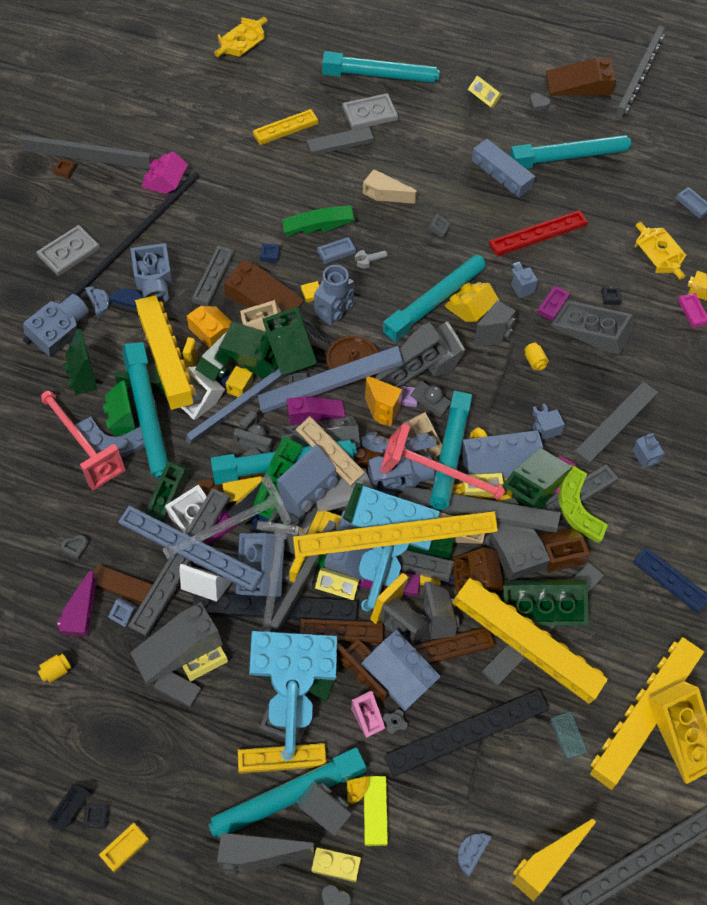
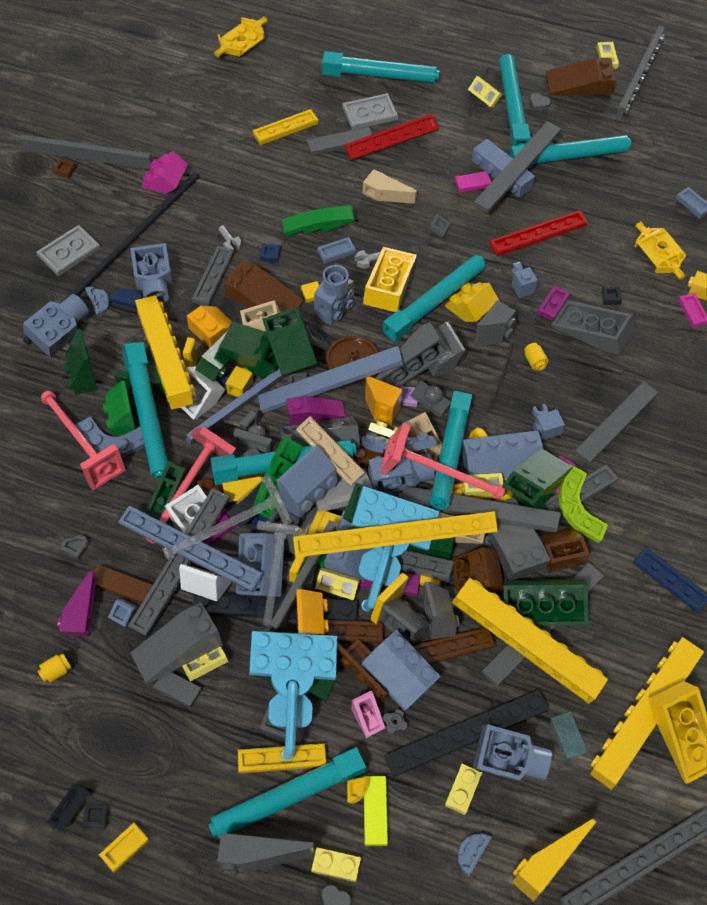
dark grey brick [297,781,351,836] -> none
sand blue brick [632,433,665,469] -> none
none -> coral tile [145,426,236,544]
none -> light grey bar [219,226,241,251]
none -> light orange slope [297,589,328,635]
none -> red tile [344,113,439,161]
none -> yellow slope [363,247,417,312]
none -> light yellow piece [368,420,409,438]
none -> light yellow piece [445,764,482,815]
none -> dark pink tile [455,171,491,193]
none -> sand blue brick [473,724,552,780]
none -> dark grey tile [474,121,561,213]
none -> teal brick [499,54,531,146]
none -> light yellow piece [597,42,619,69]

